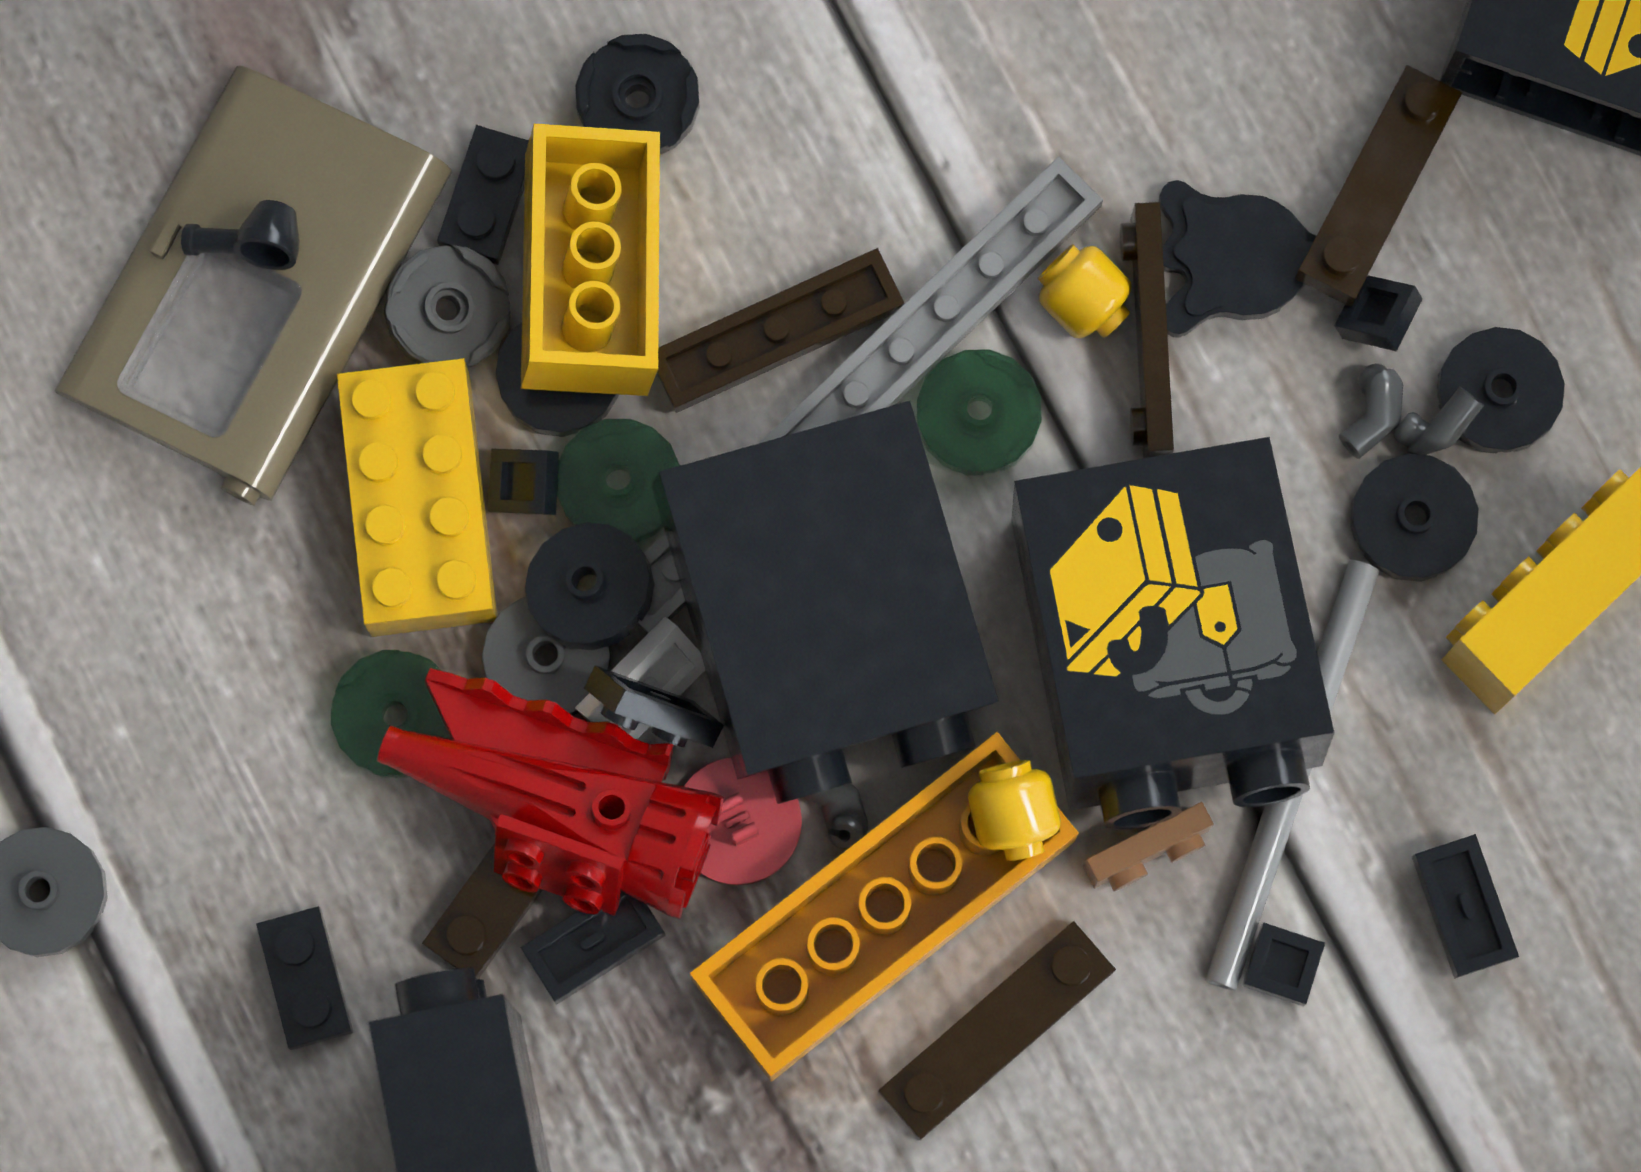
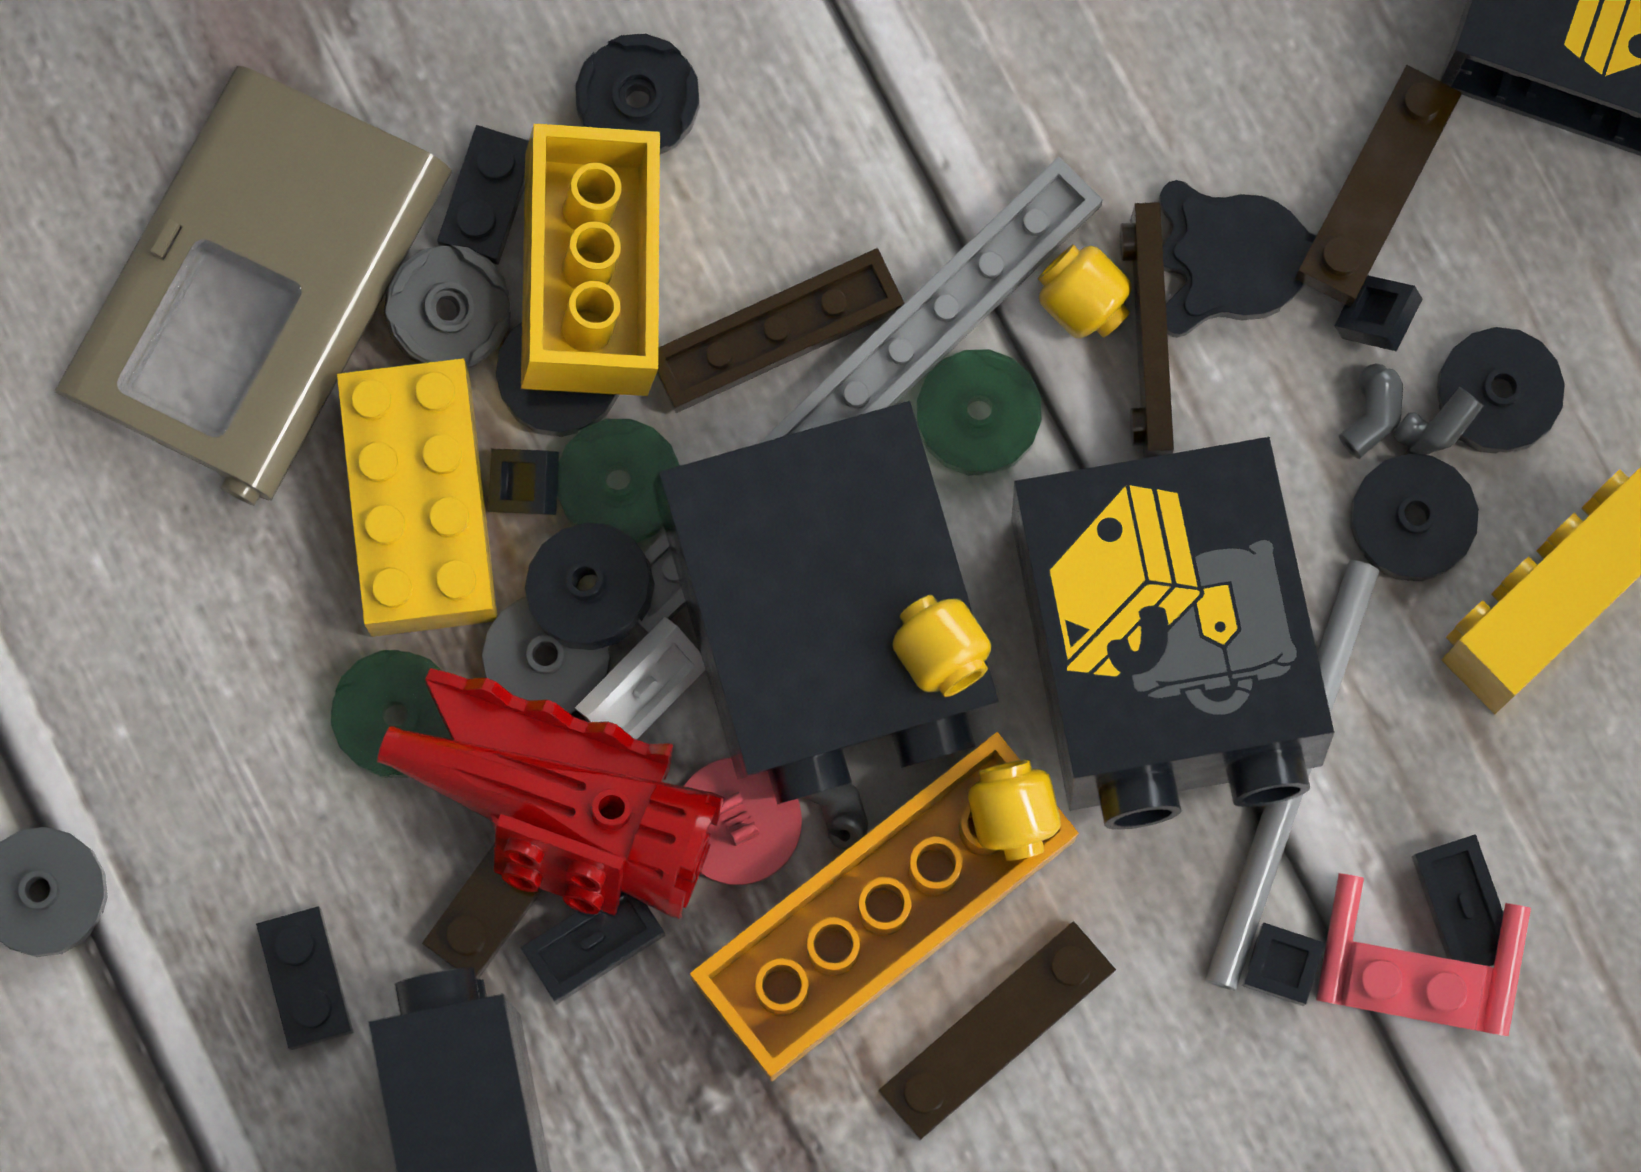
black bar [181,200,300,270] -> none
black plate [584,665,724,748] -> none
medium nougat plate [1083,802,1214,891] -> none
none -> yellow head [893,595,991,697]
none -> coral plate [1316,873,1531,1037]

